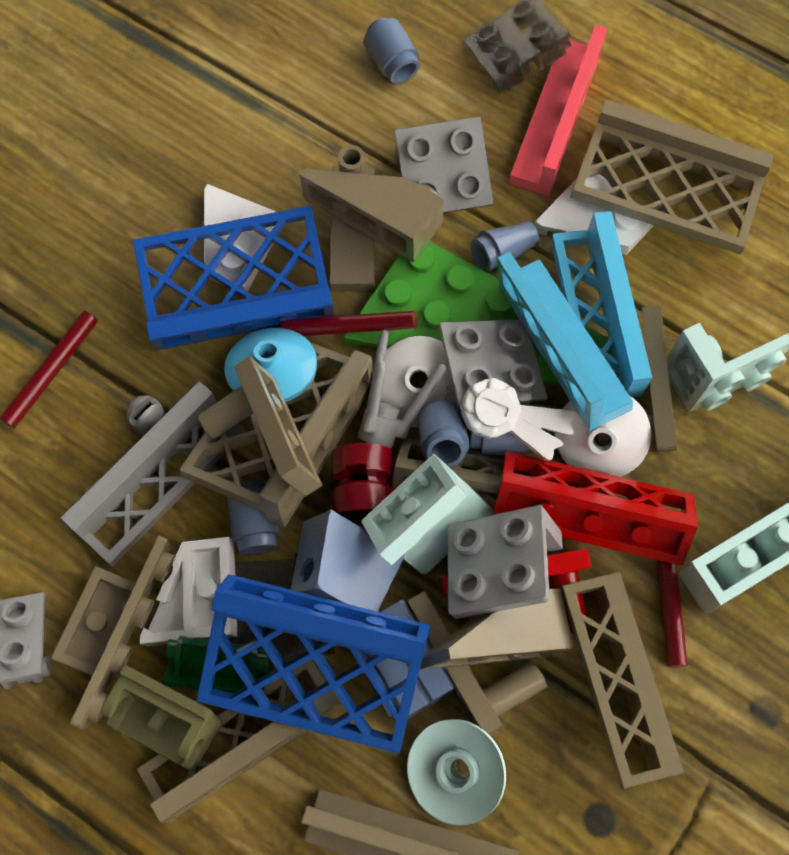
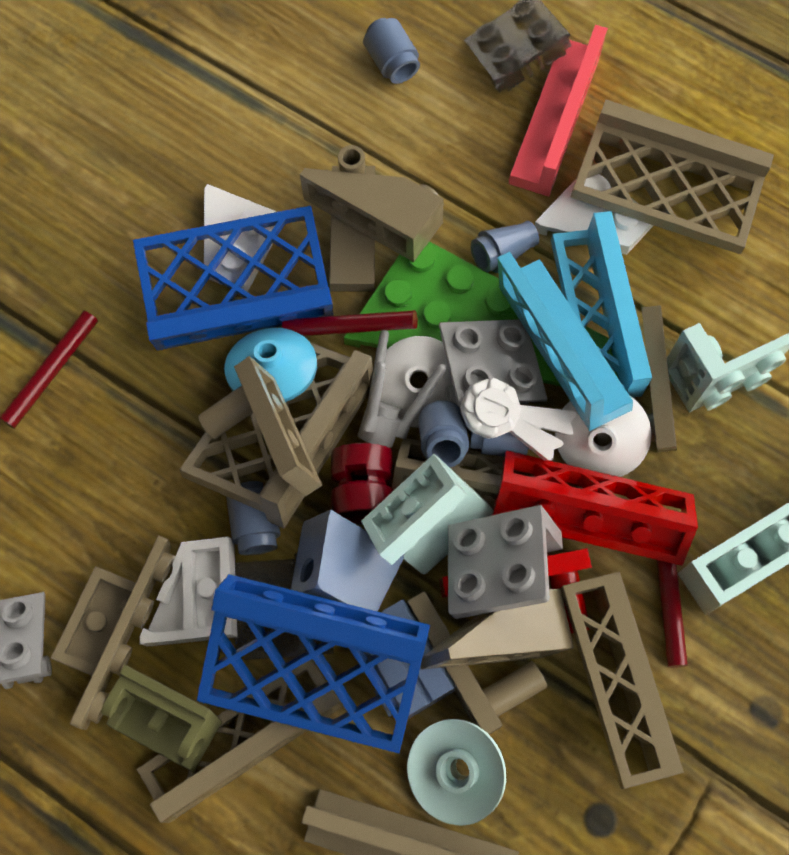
light grey fence [61,381,246,567] -> none
light grey hinge [126,396,166,435] -> none
dark green hinge [162,635,272,697] -> none
light grey hinge [394,116,494,212] -> none

